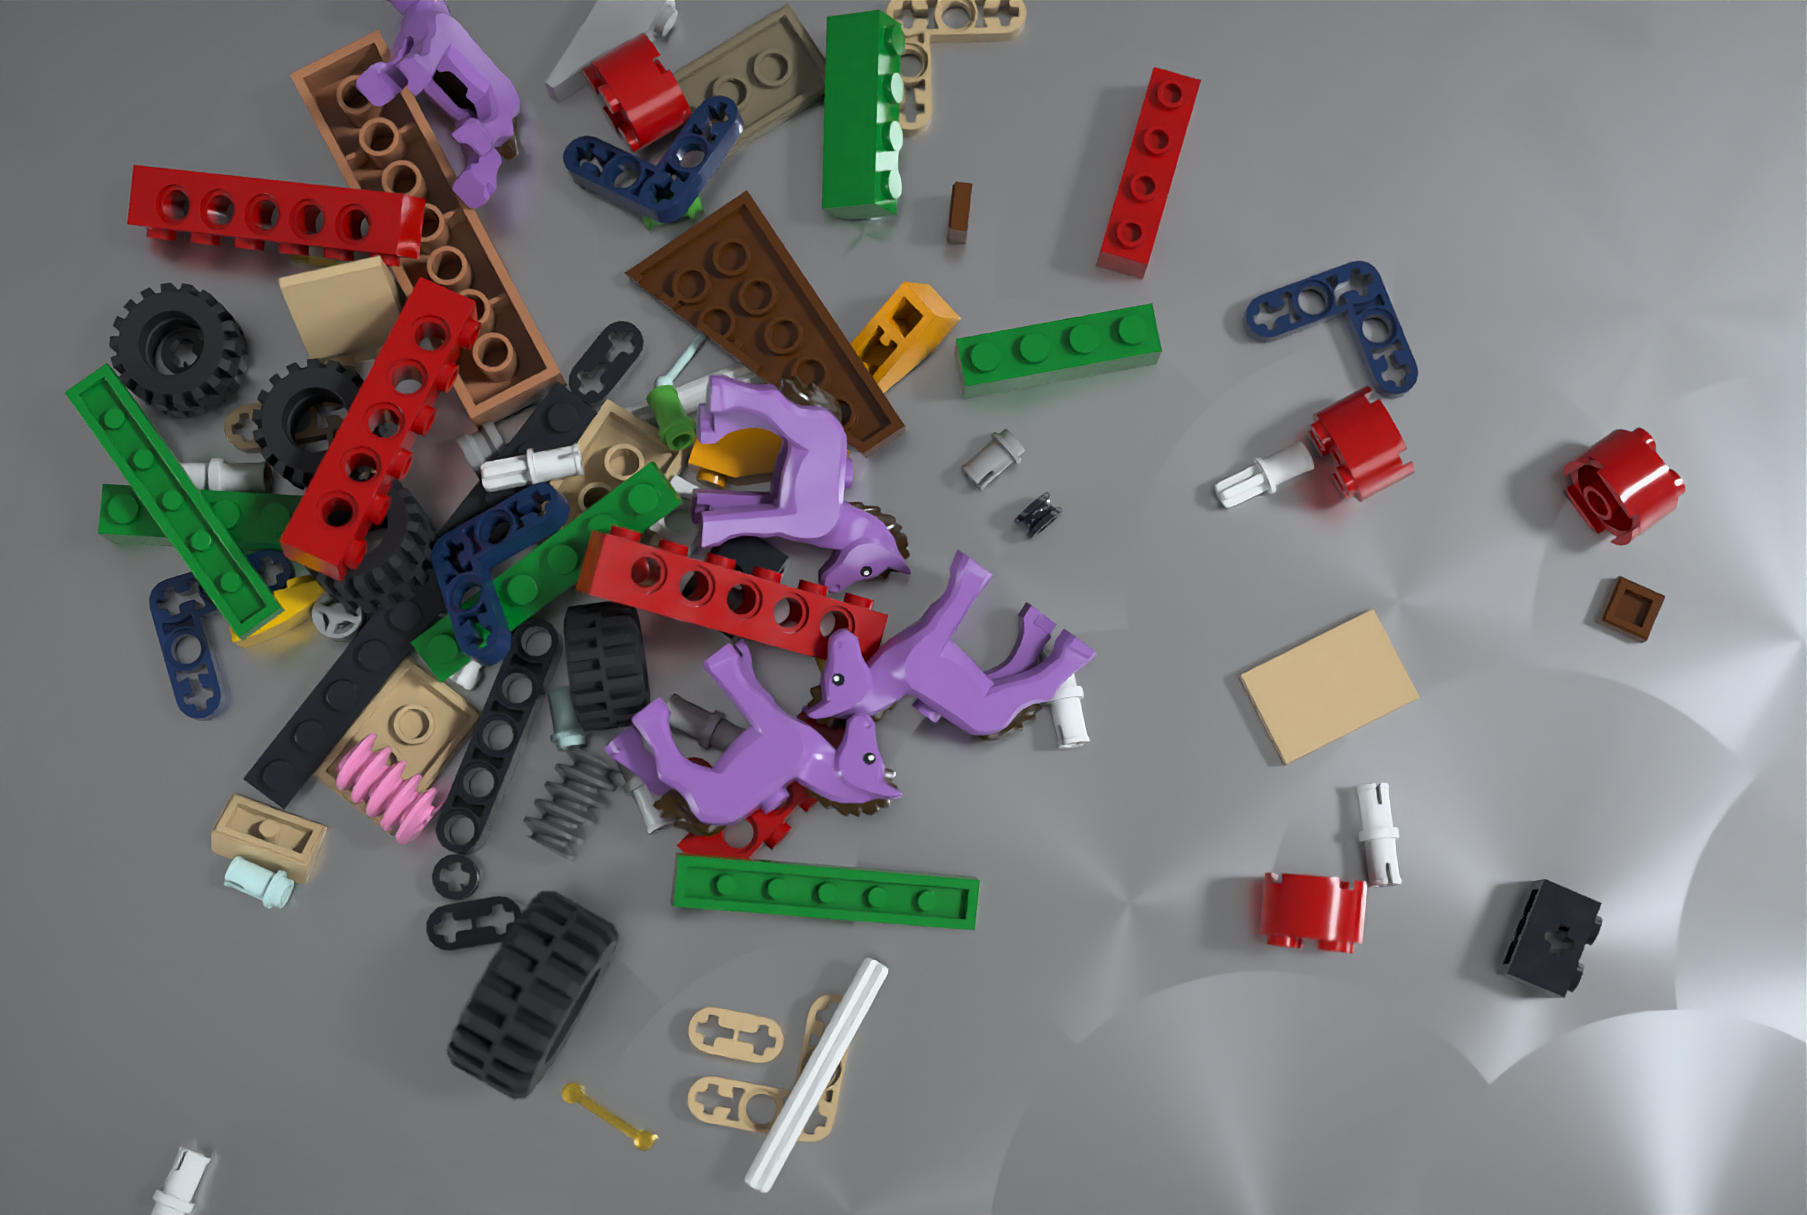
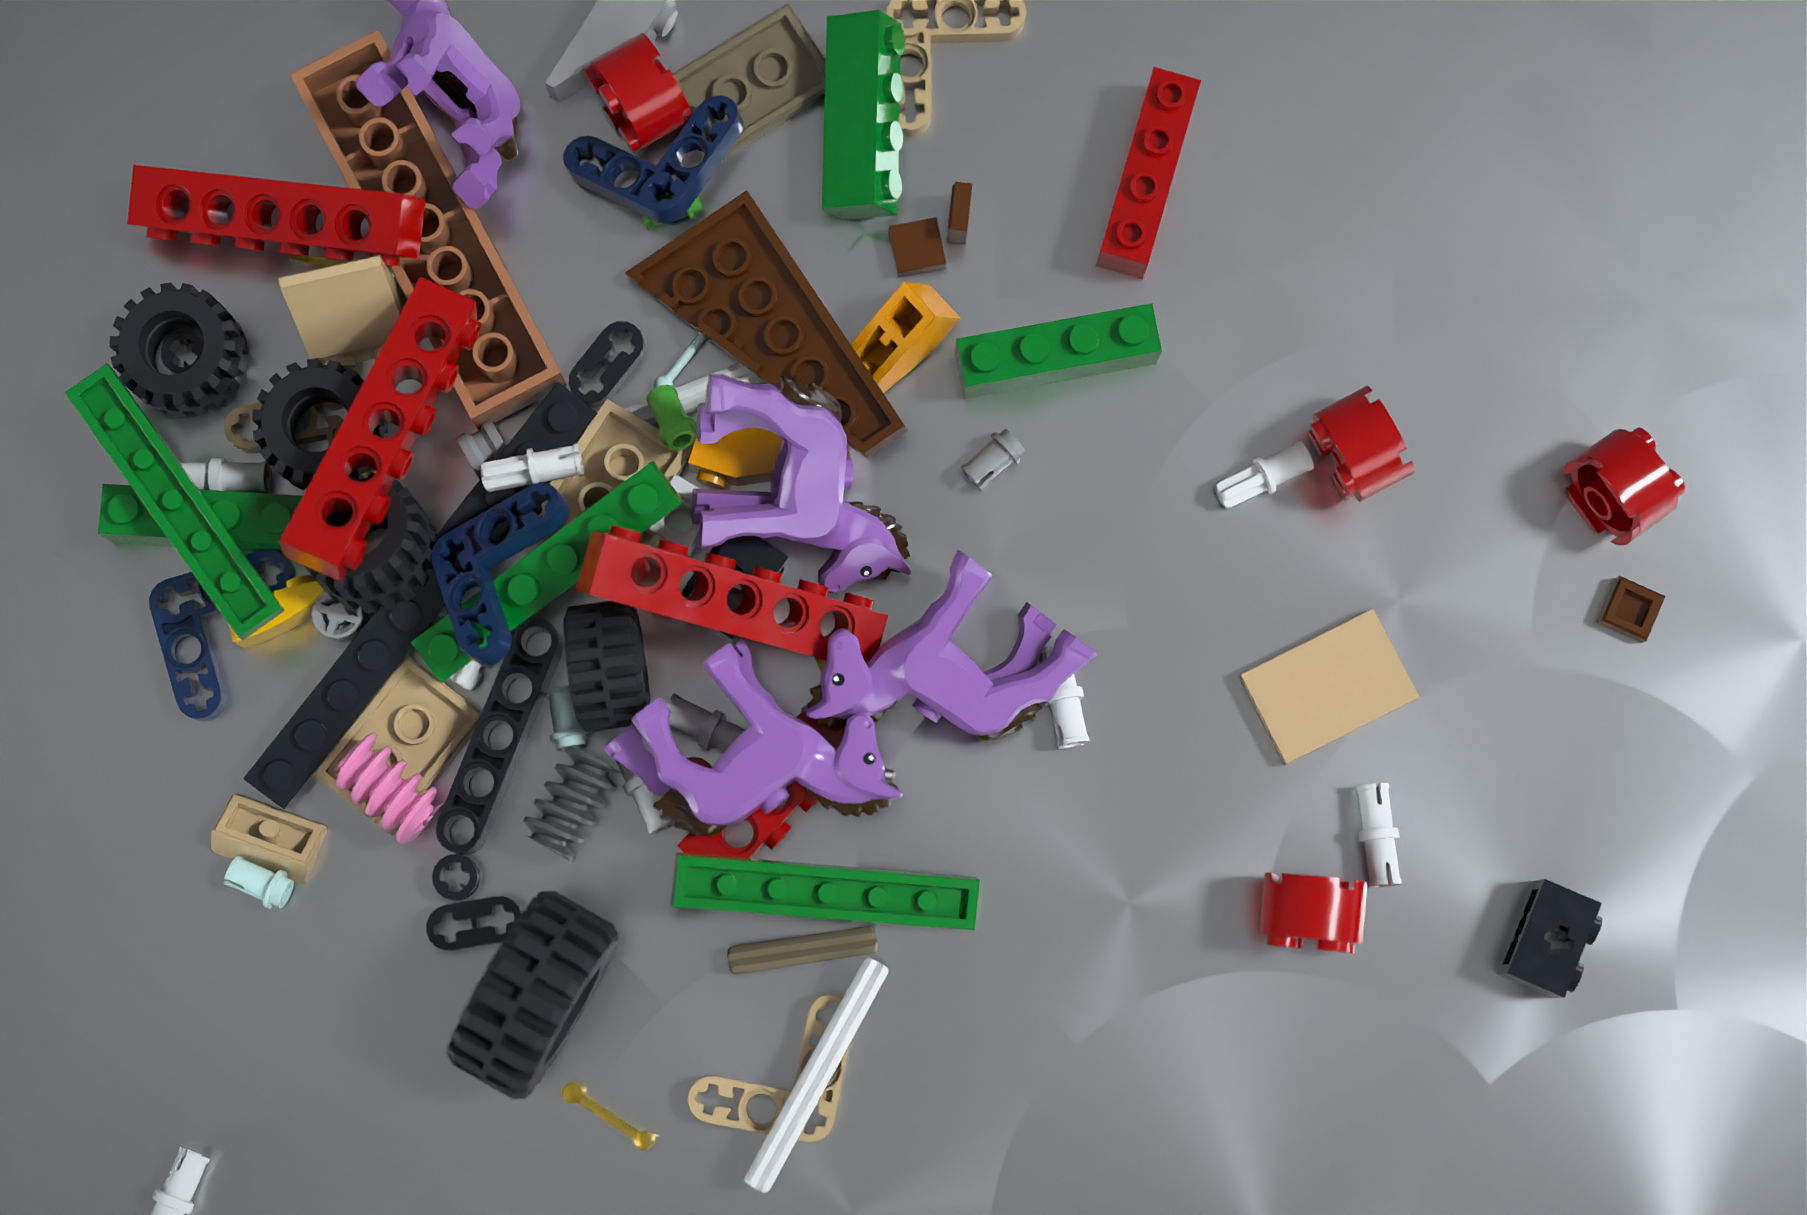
tan beam [688,1007,784,1063] -> none
black bush [1014,492,1064,540] -> none
dark blue beam [1243,260,1418,399] -> none
none -> dark tan axle [727,926,878,974]
none -> reddish brown tile [888,217,946,277]

